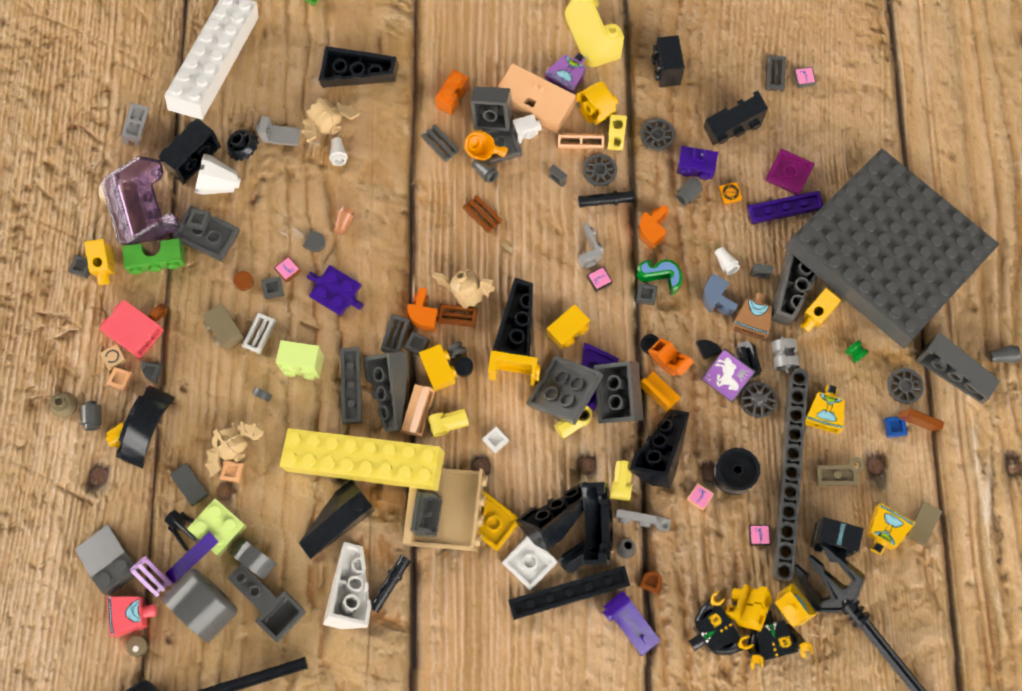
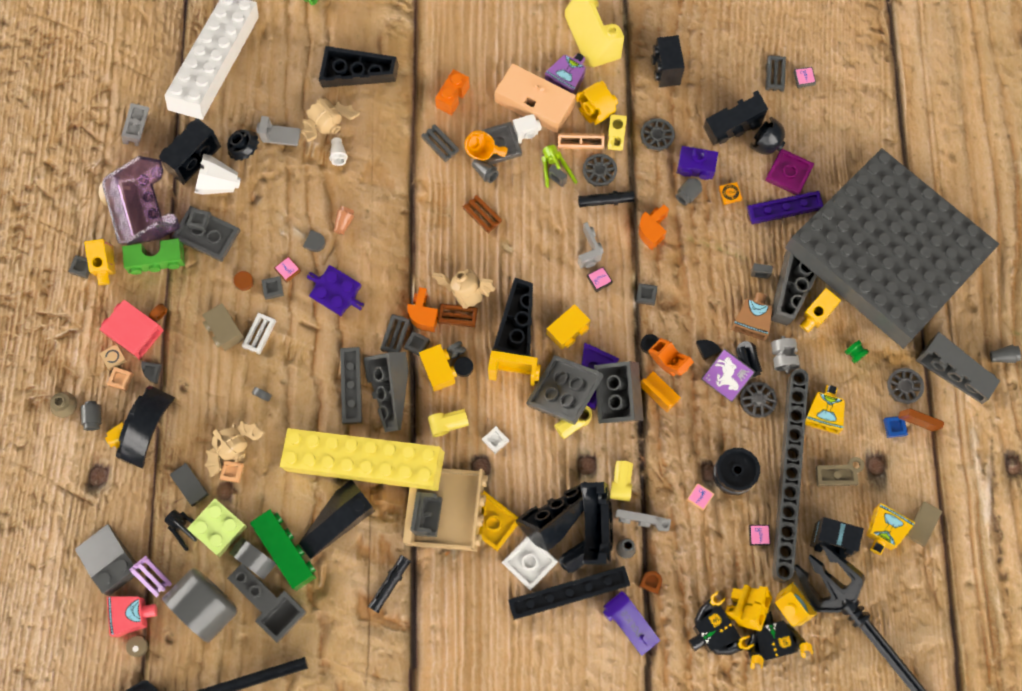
dark purple sticker [165,531,218,584] -> none
yellowish green brick [276,340,324,380] -> none
white wedge [323,542,371,629] -> none
light nougat piece [400,384,435,437] -> none
dark grey brick [470,86,513,131] -> none
black wedge [629,409,689,489] -> none
green animal [636,259,683,296] -> none
sand blue brick [702,273,738,317] -> none
white cone [715,247,740,275] -> none
none -> green brick [250,509,316,591]
none -> lime plant [541,145,578,188]
none -> black cylinder [750,117,785,155]

